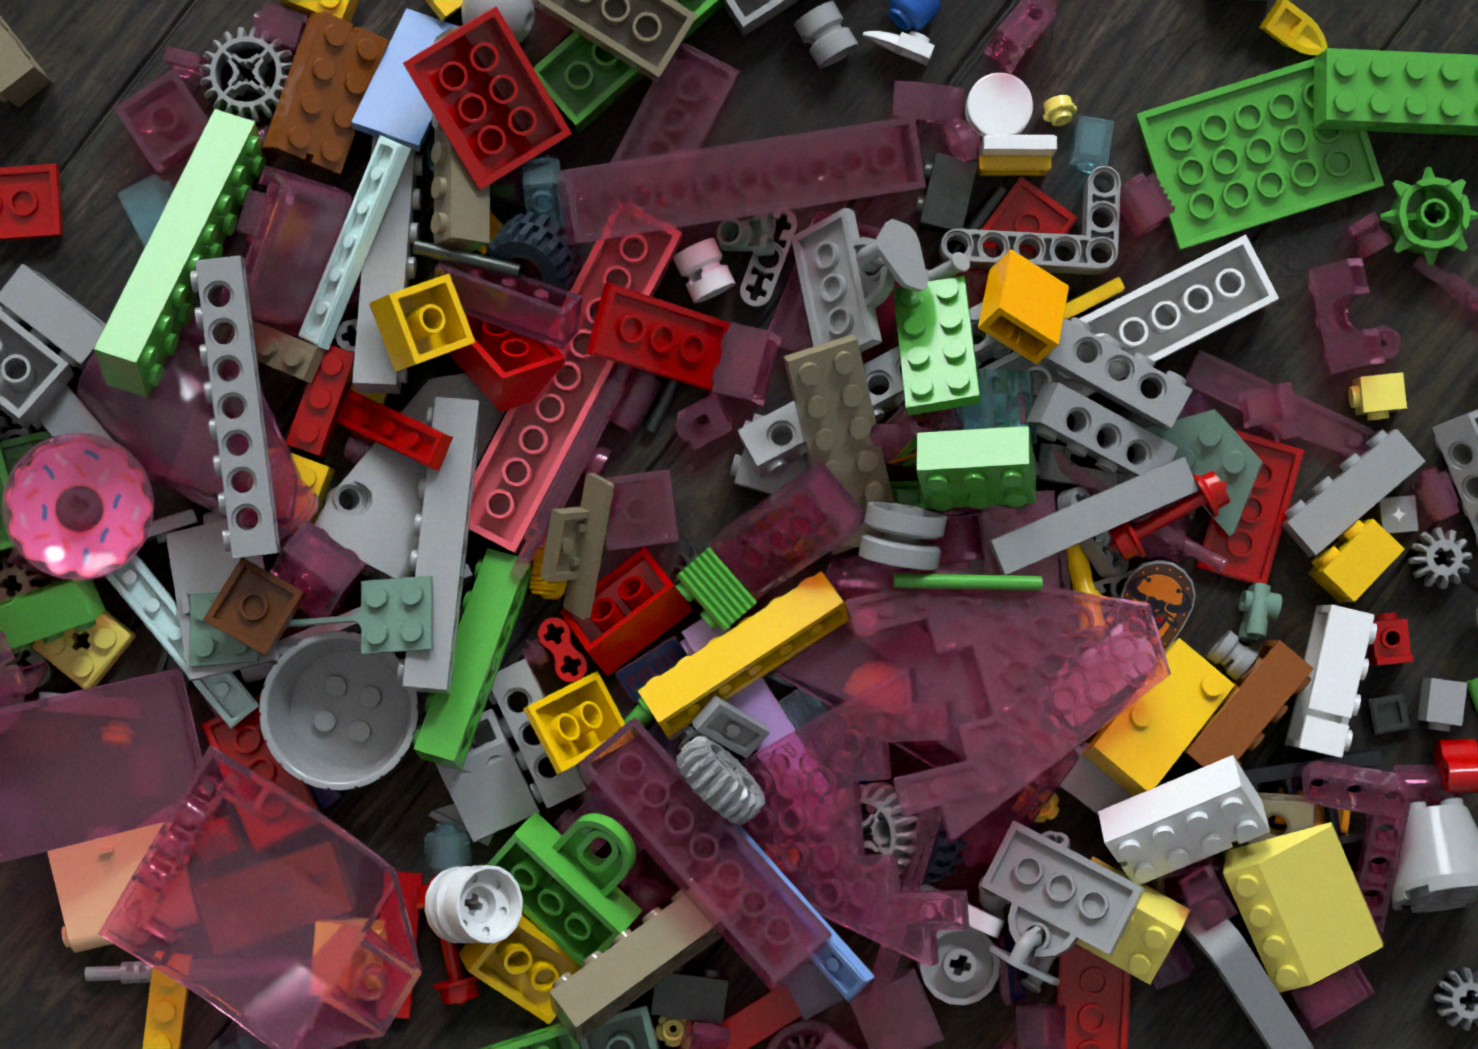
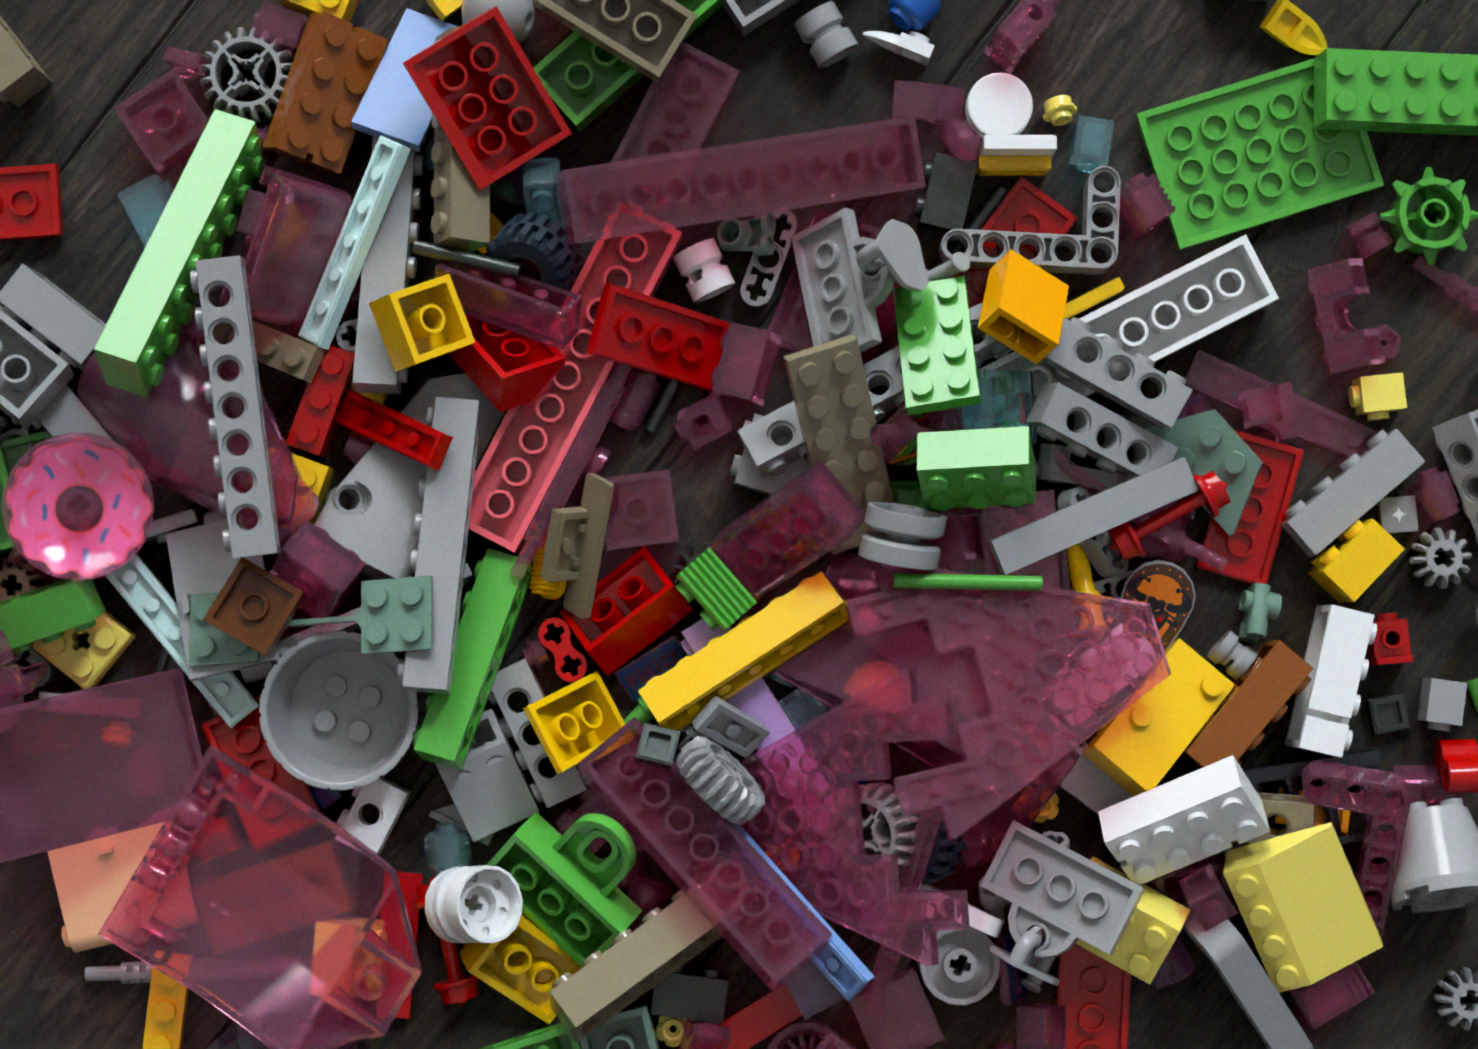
none -> white brick [335,776,412,859]
none -> pearl dark grey tile [635,723,680,769]

